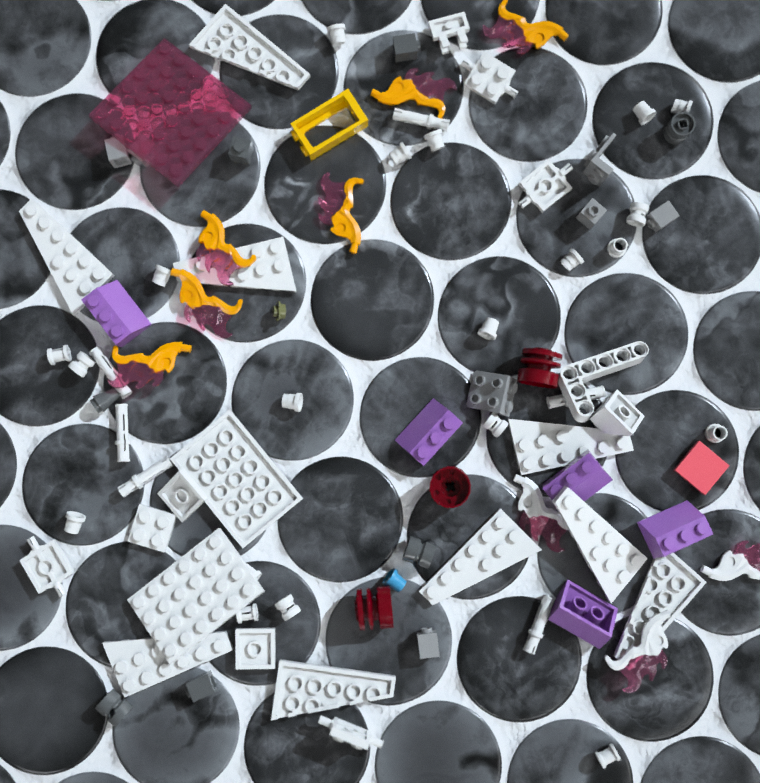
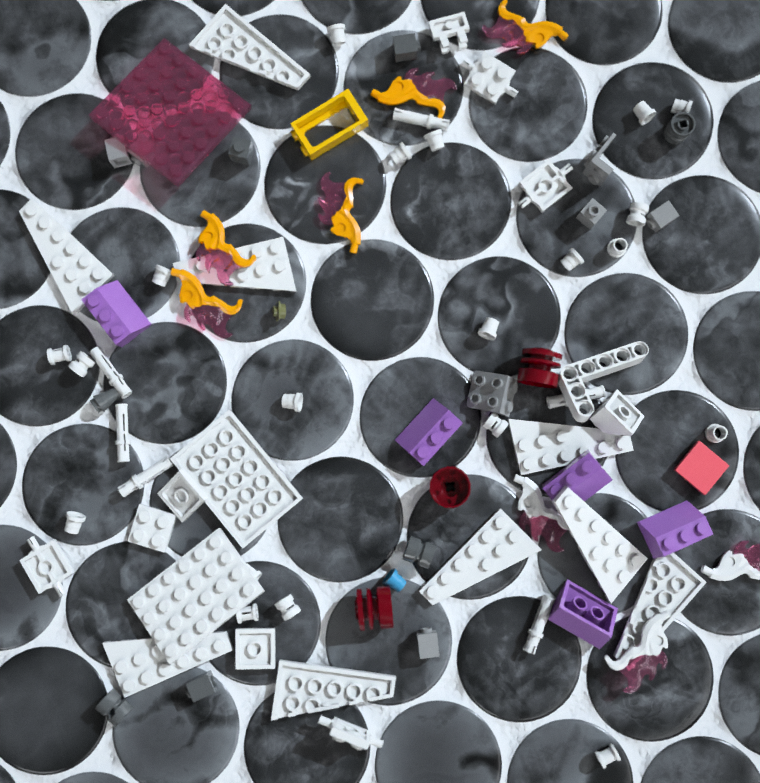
piece [108,342,192,389] -> none

